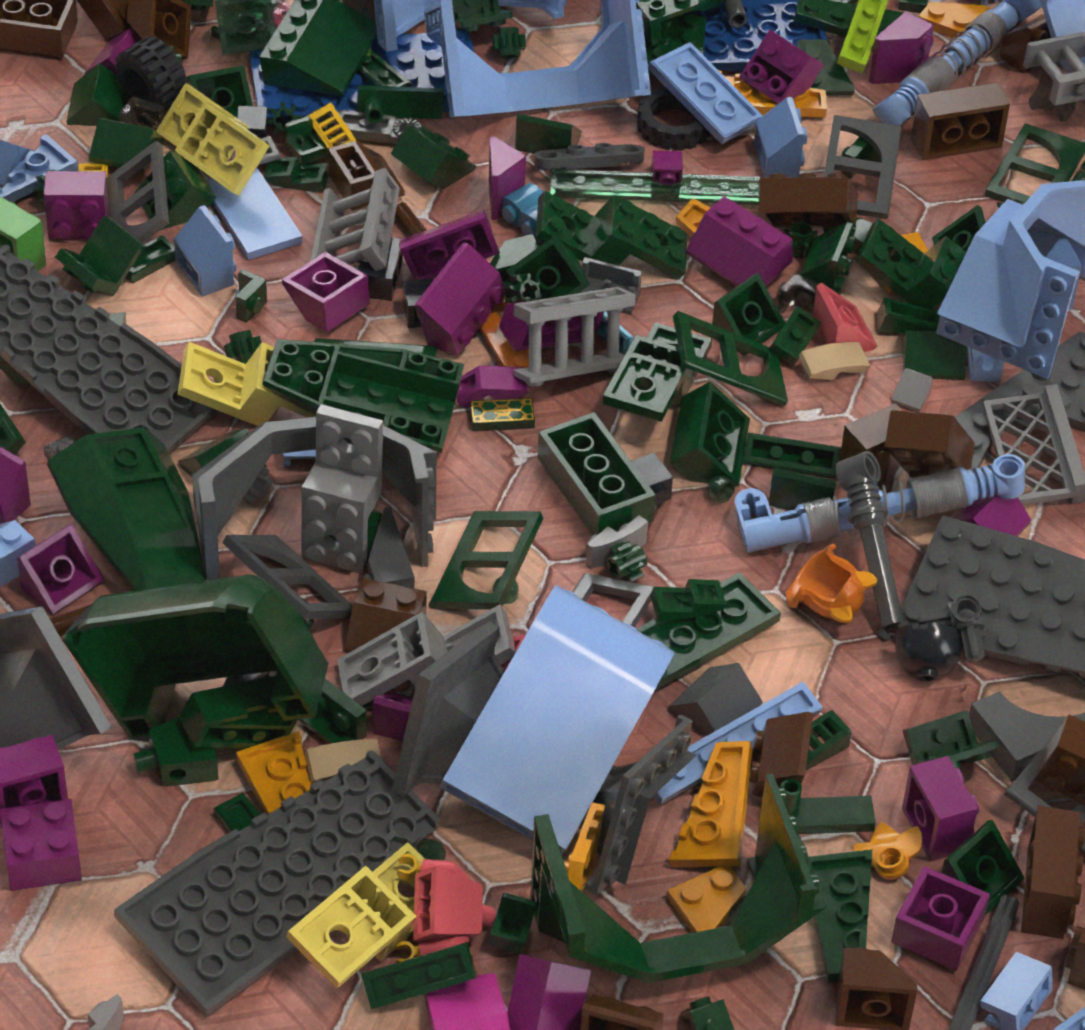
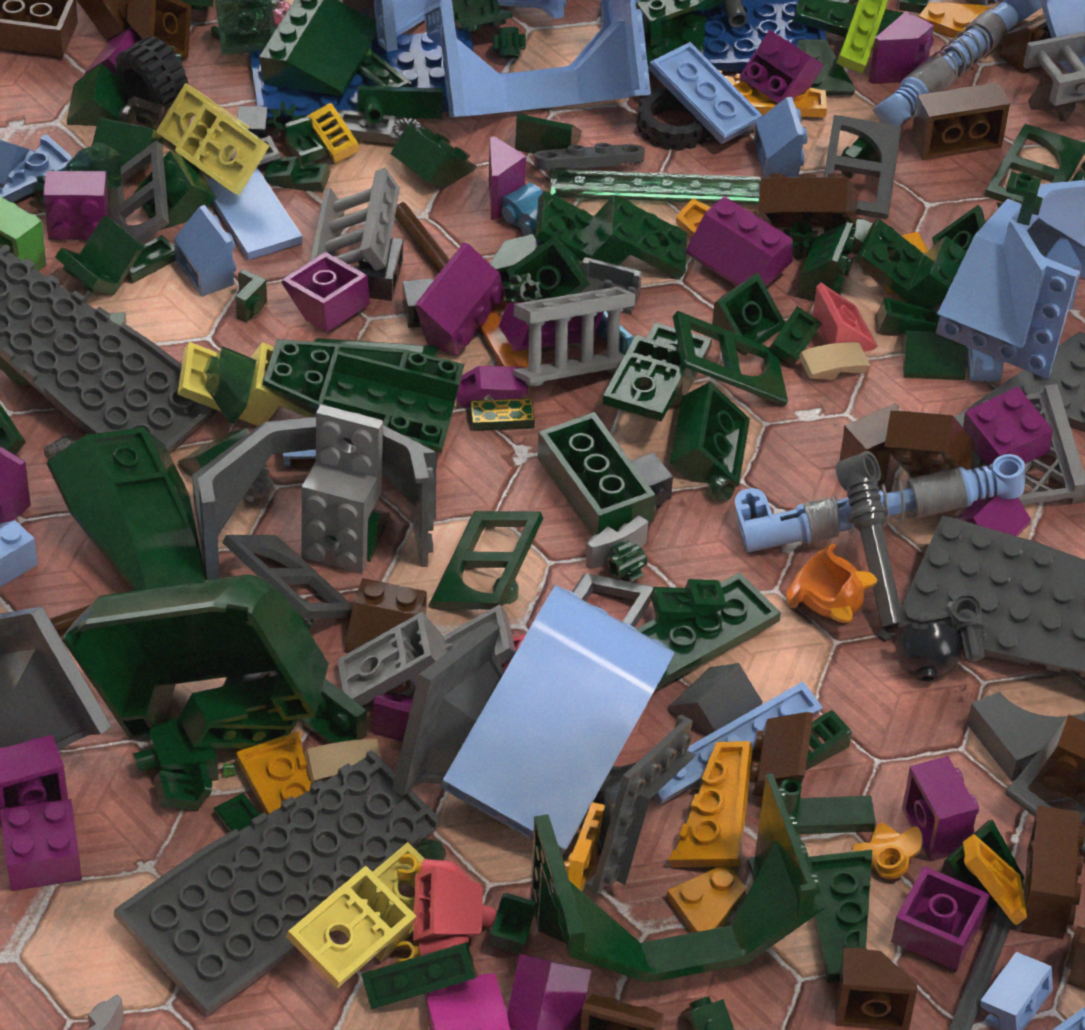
magenta slope [17,524,104,614] -> none
dark green slope [187,65,253,118] -> none
dark green gear [224,330,262,364] -> none
reddish brown slope [328,141,405,210] -> none
dark grey slope [364,506,415,588] -> none
magenta slope [399,209,500,280] -> none
magenta slope [651,150,683,185] -> none
dark green slope [743,432,841,478] -> none
dark green slope [769,468,841,510] -> none
clear smoke bracket [776,274,819,314] -> none
light grey slope [891,368,933,412] -> none
dark green bracket [902,710,999,768] -> none
none -> clear green slope [66,143,121,189]
none -> dark green bracket [154,763,212,811]
none -> clear green slope [204,346,257,424]
none -> bright green piece [219,763,236,778]
none -> magenta brick [963,386,1053,468]
none -> light orange wing [963,834,1027,925]
none -> dark green bracket [1006,172,1043,226]

